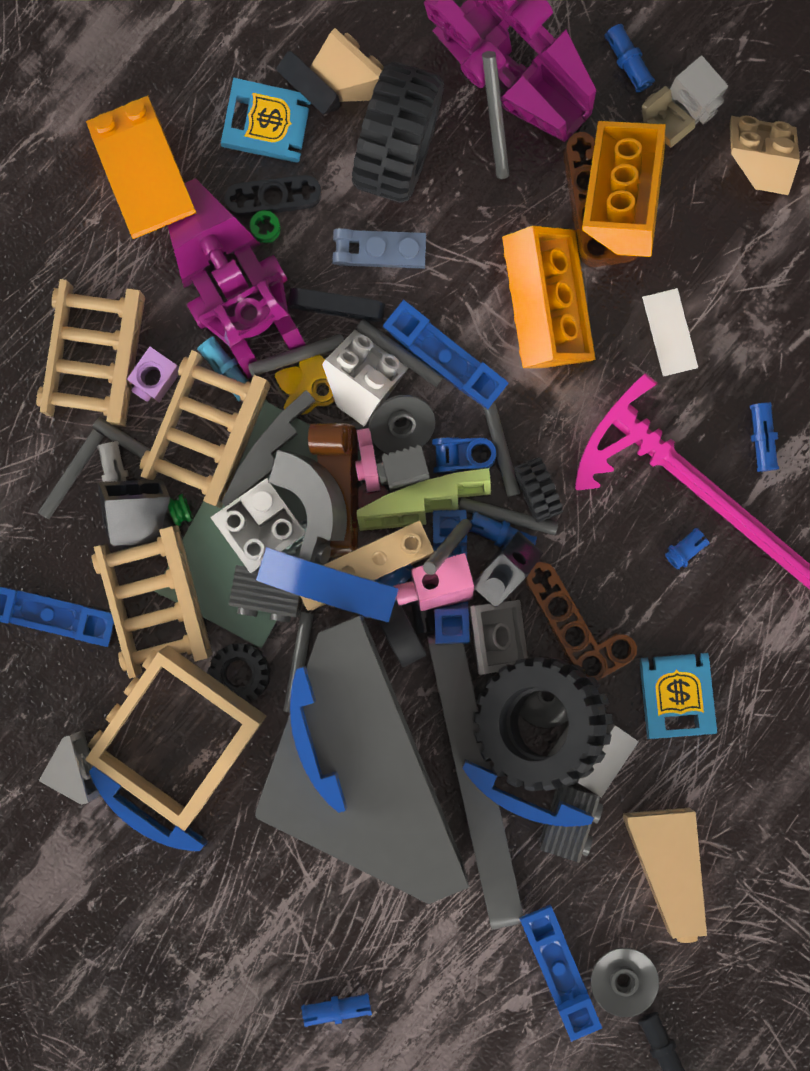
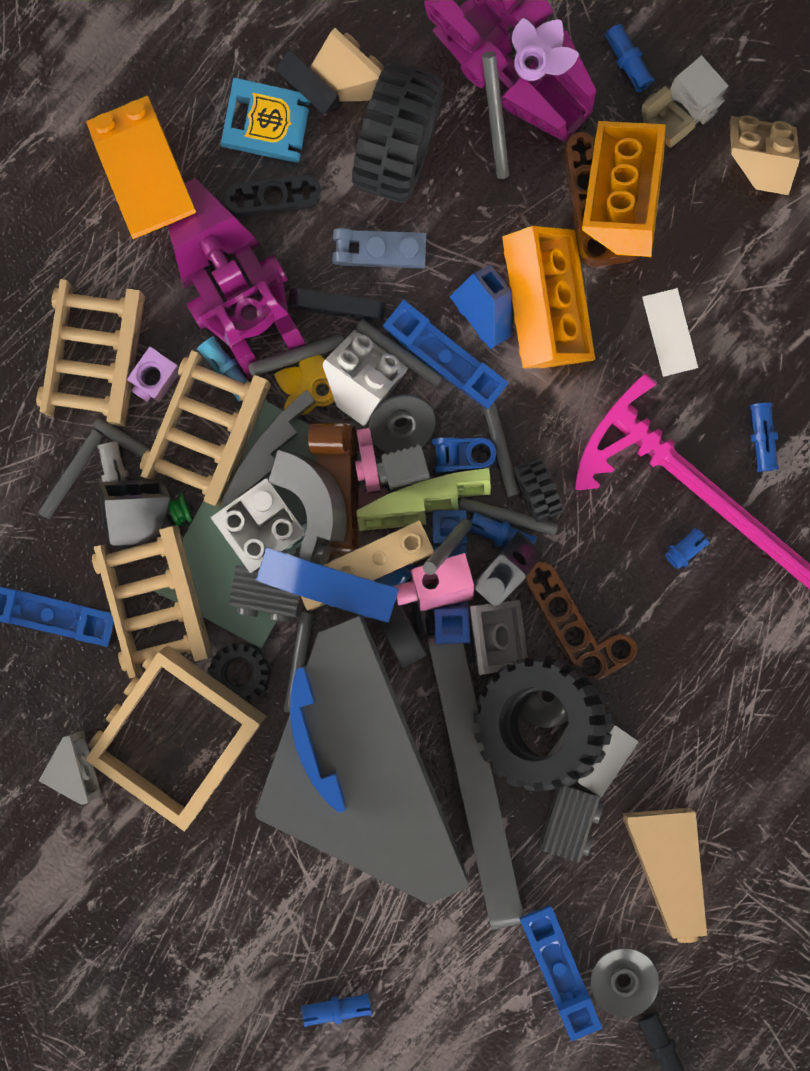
blue slope [89,766,208,851] -> none
green bush [250,210,281,244] -> none
blue slope [462,759,594,827] -> none
dark azure container [640,653,717,739] -> none
none -> blue slope [450,264,512,349]
none -> lavender plate [512,18,579,81]

